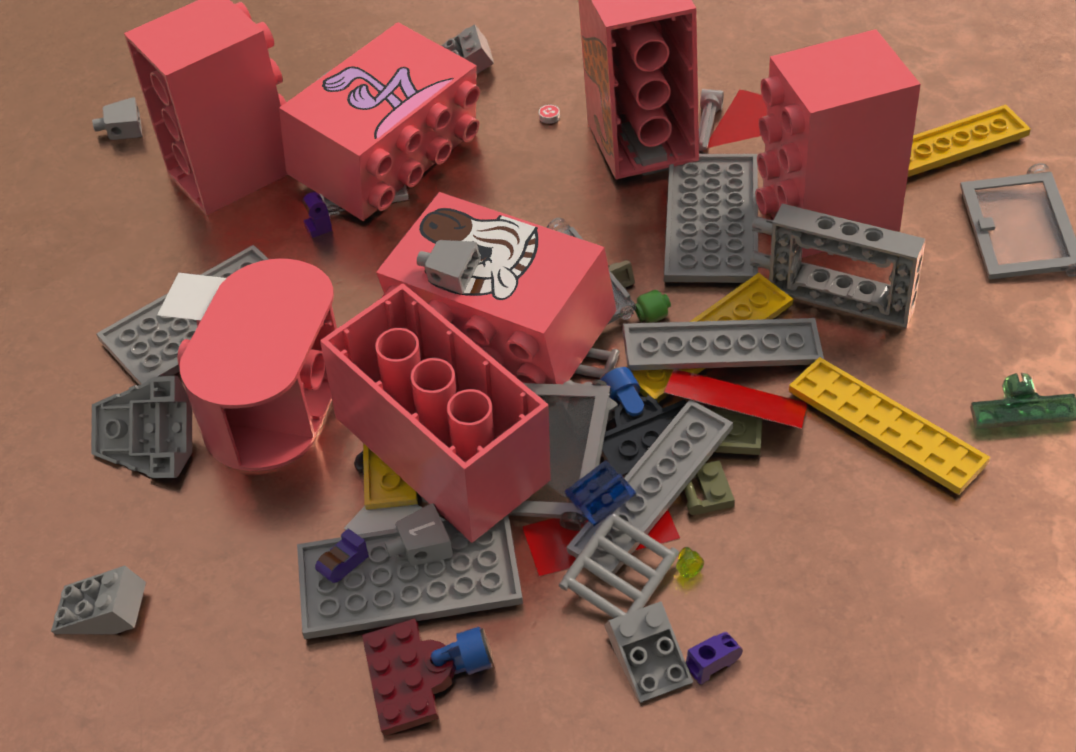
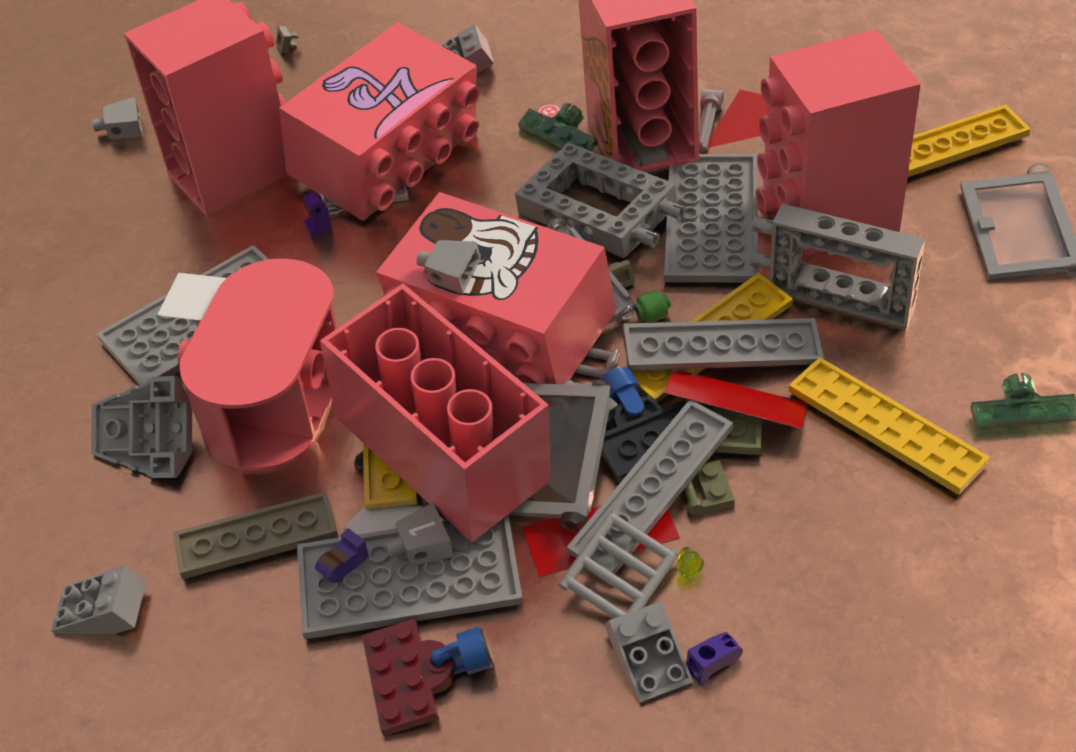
clear blue slope [564,460,637,526] -> none
none -> dark tan plate [173,491,338,579]
none -> dark tan tile [275,26,299,54]
none -> light grey brick [514,142,686,259]
none -> clear green plate [518,103,598,151]

